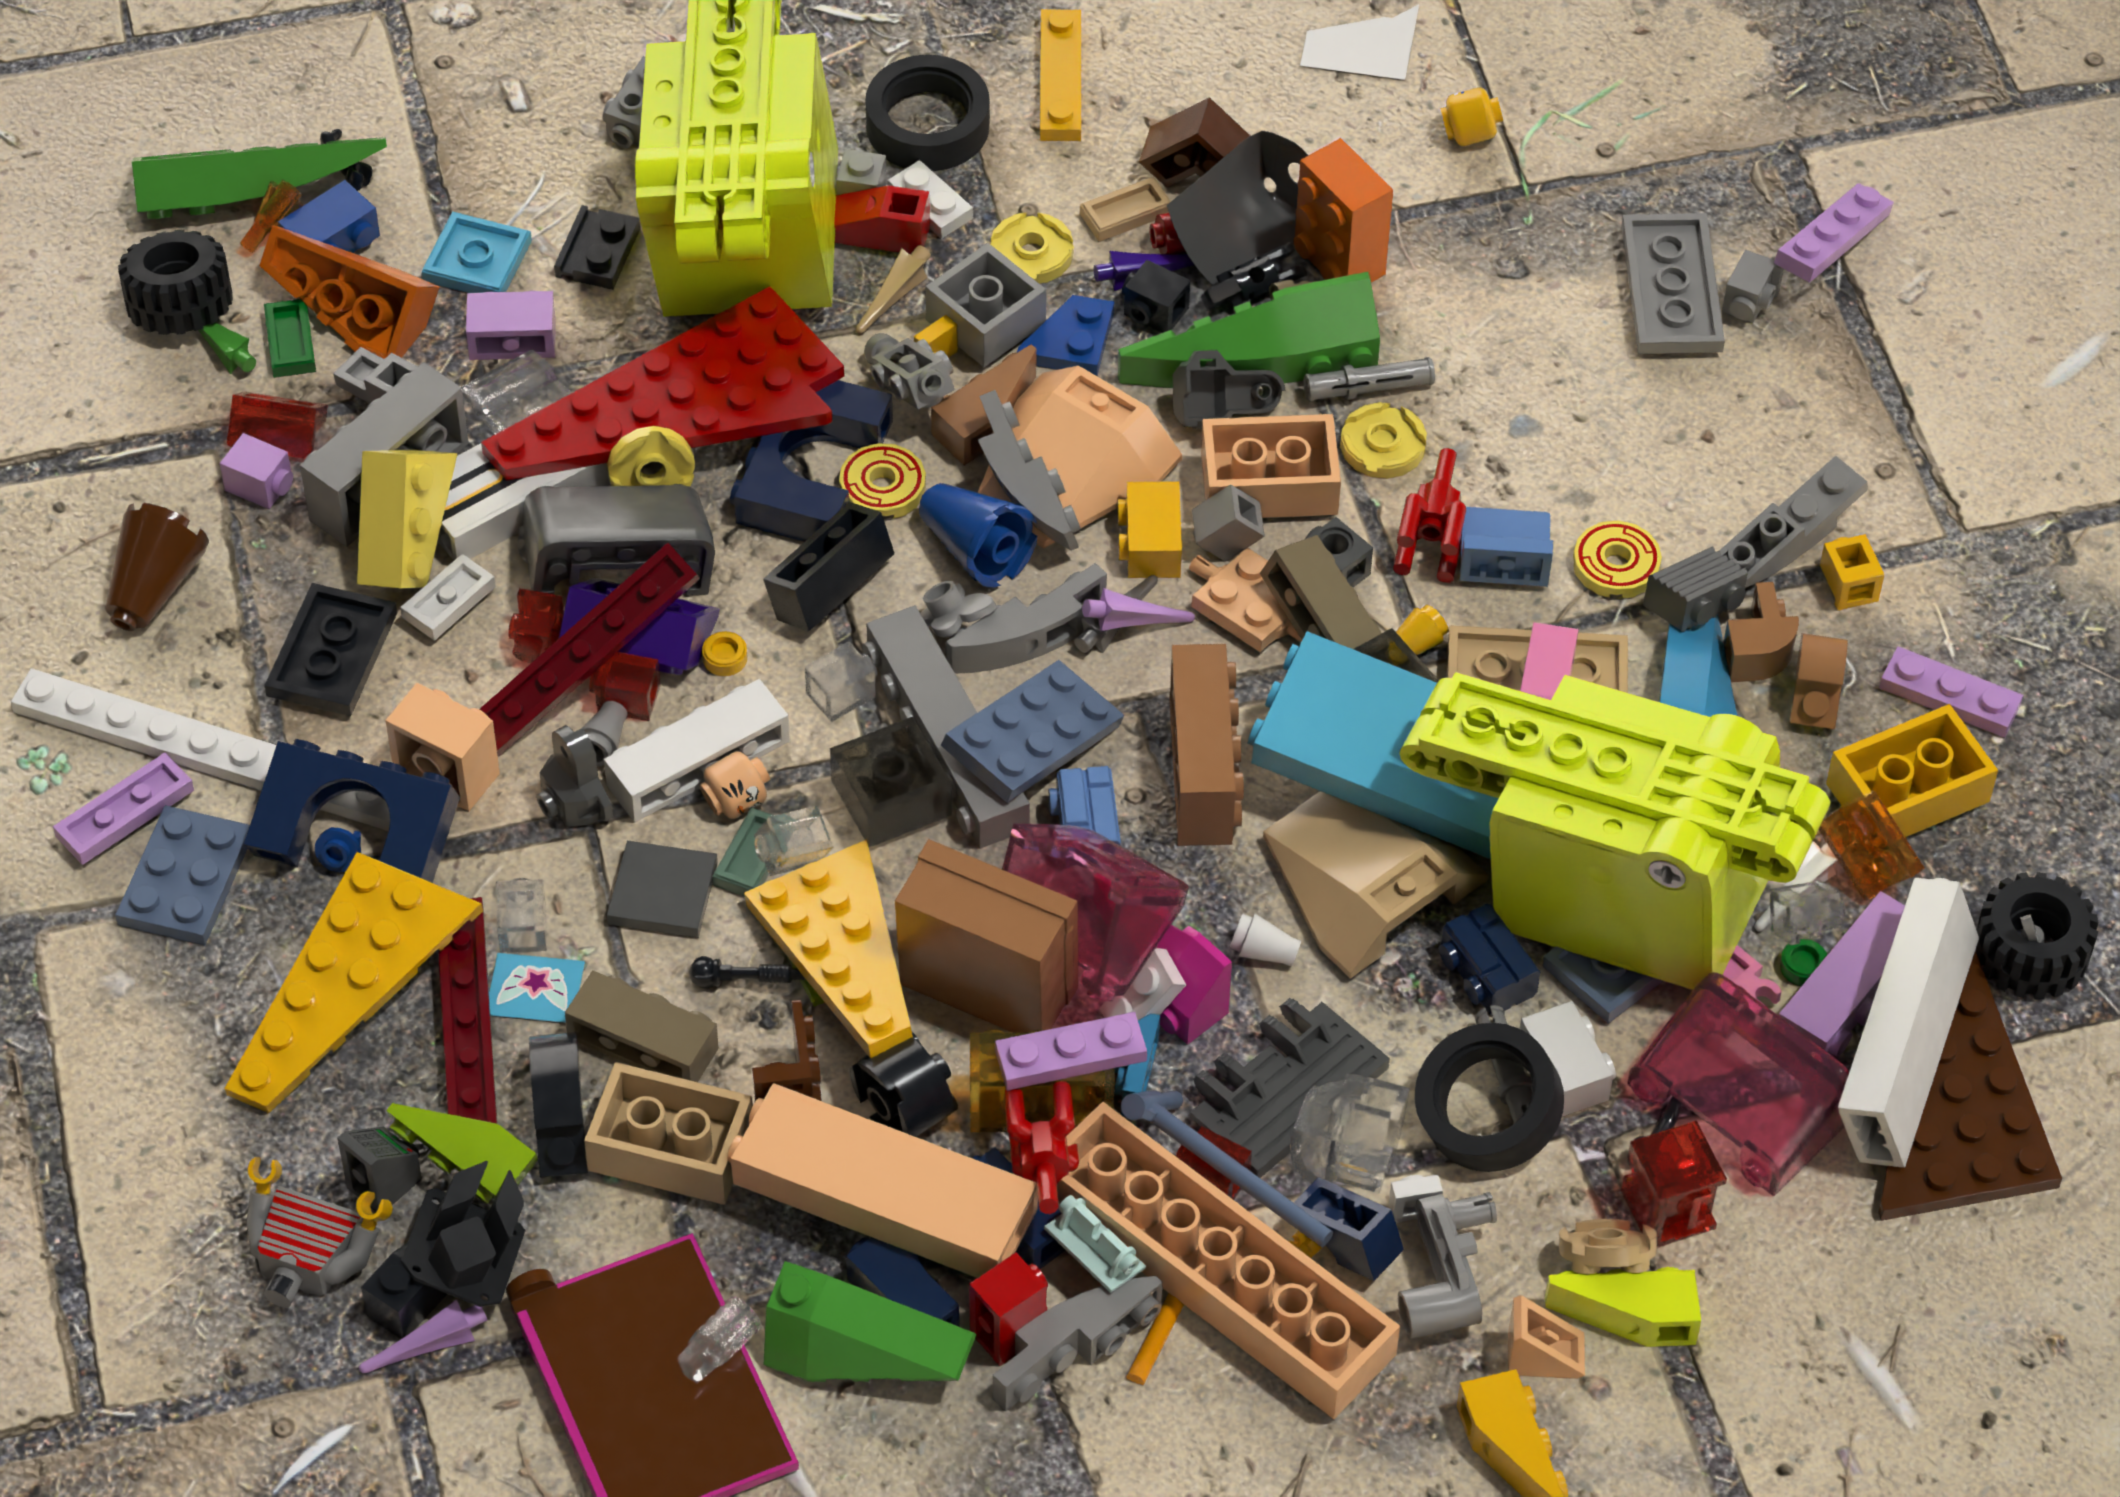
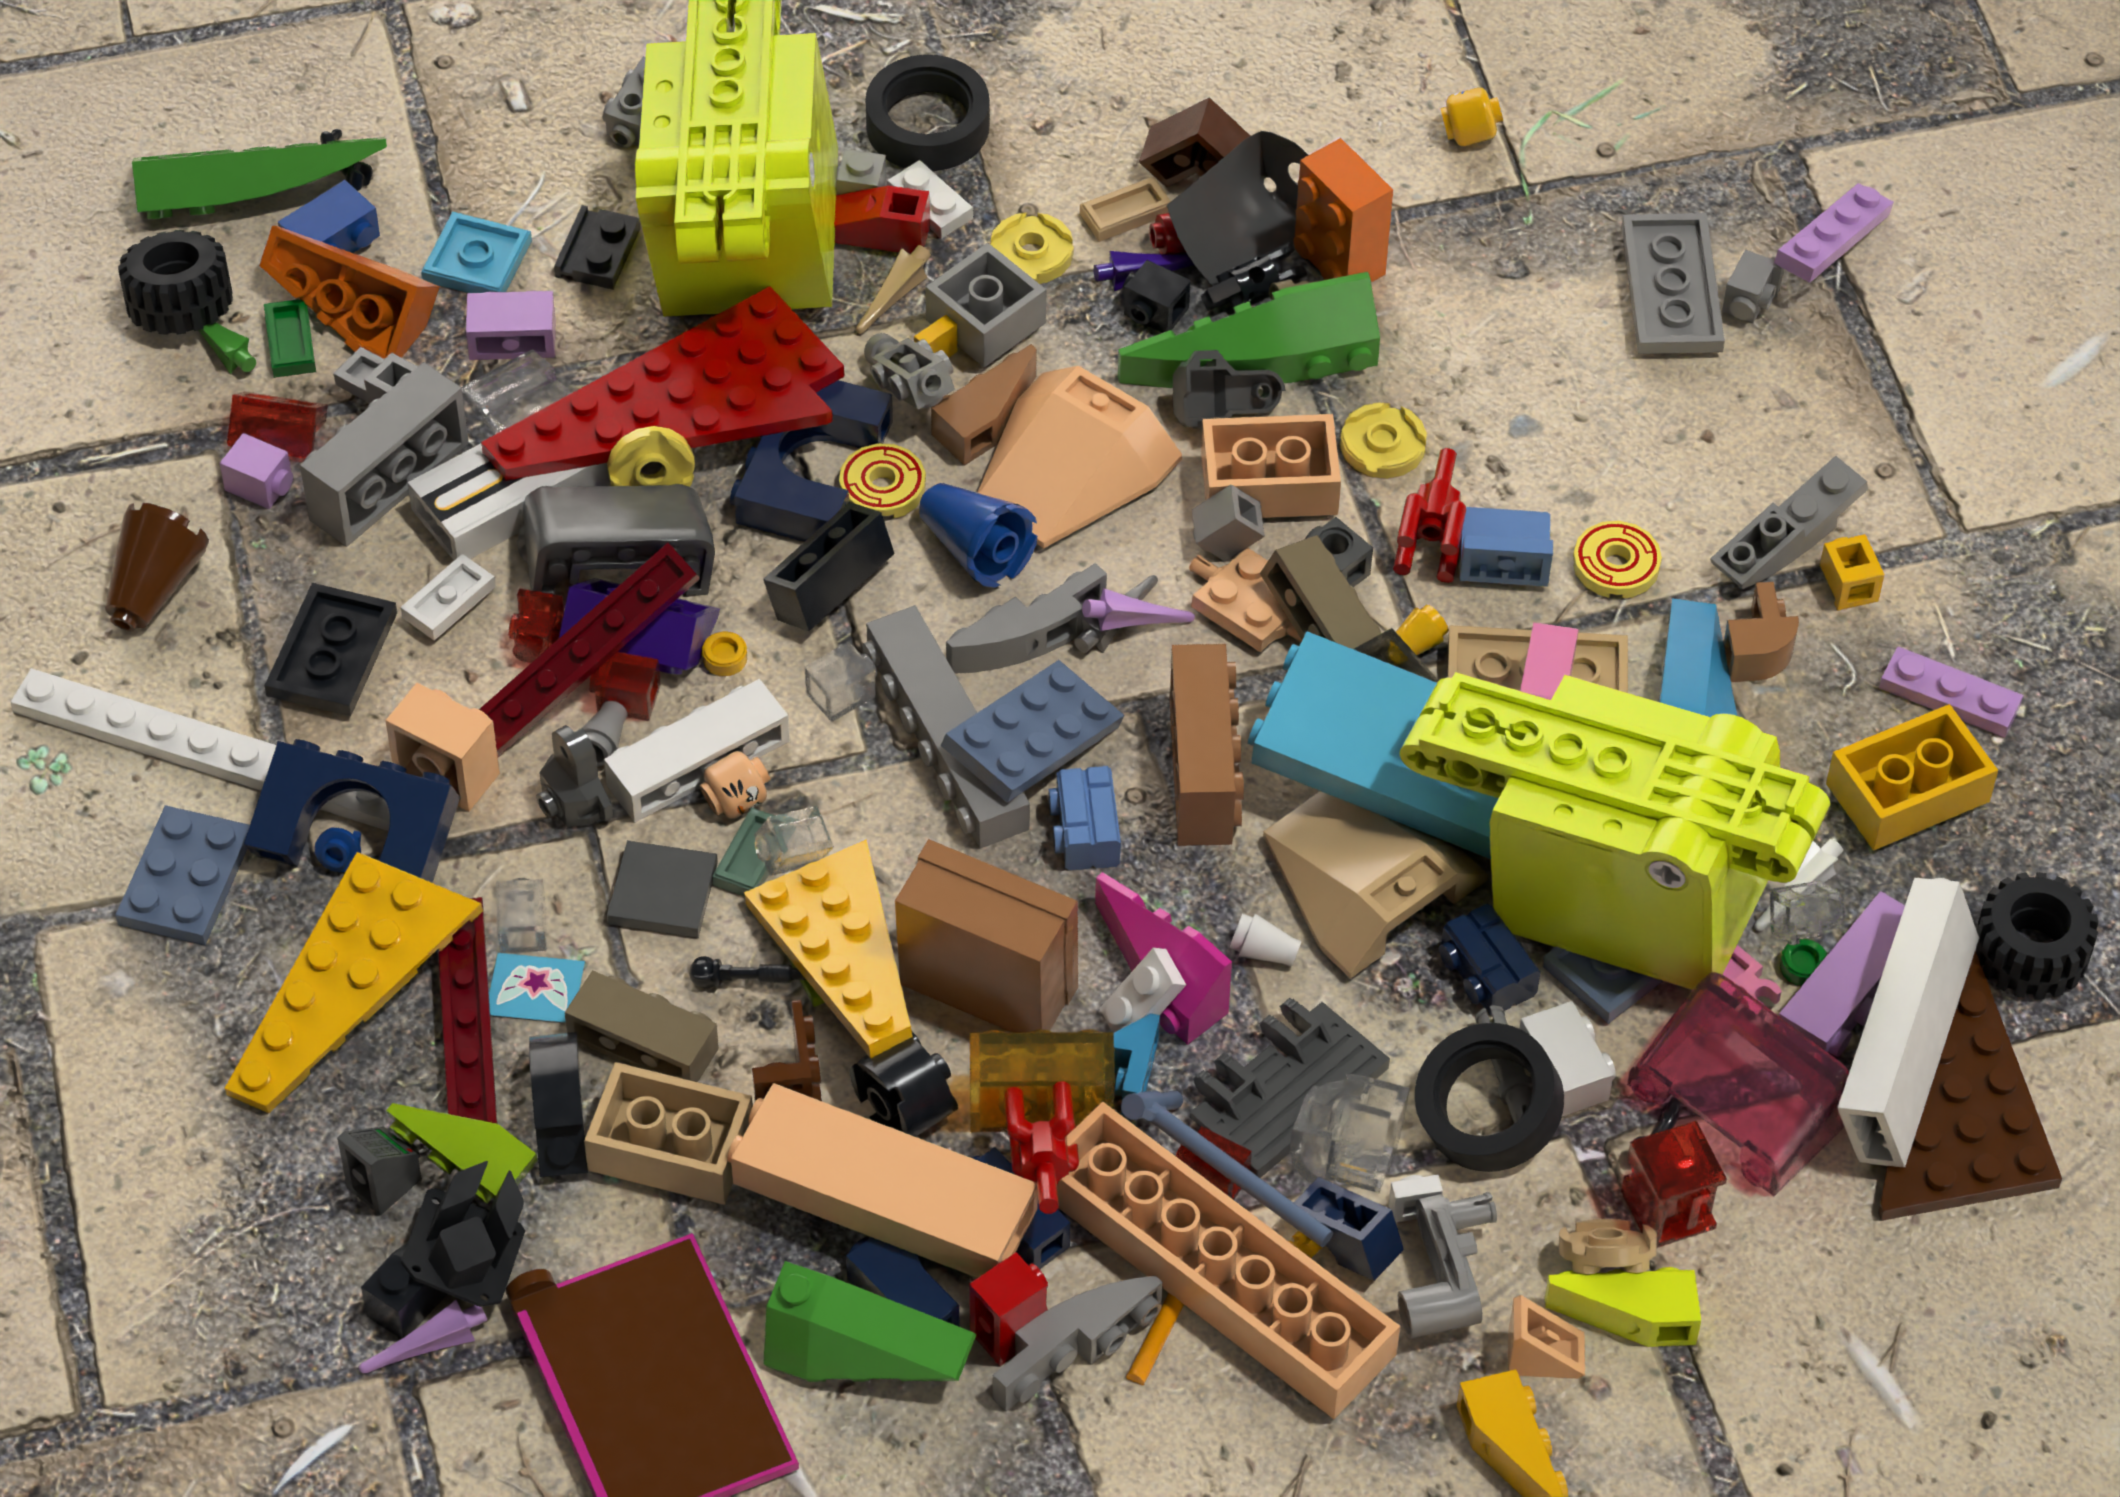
lavender plate [53,753,194,865] -> none
clear orange cone [240,179,304,253] -> none
light grey torso [247,1157,393,1307] -> none
light yellow wedge [357,450,457,589] -> none
clear hinge [678,1296,762,1383] -> none
clear smoke brick [830,717,952,847] -> none
light grey animal [920,581,997,637] -> none
light grey slope [978,390,1081,551] -> none
lavender plate [995,1012,1147,1091] -> none
clear pink windscreen [1002,823,1189,1002] -> none
blue wing [1017,295,1114,376] -> none
yellow plate [1040,9,1081,141] -> none
light aqua hinge [1044,1195,1146,1293] -> none
yellow brick [1118,481,1182,578] -> none
white sticker [1300,4,1419,80] -> none
light grey pin [1304,357,1435,402] -> none
dark grey brick [1643,546,1748,632] -> none
medium nougat brick [1789,633,1848,729] -> none
clear orange bracket [1819,790,1925,901] -> none
light grey piece [2020,914,2044,943] -> none

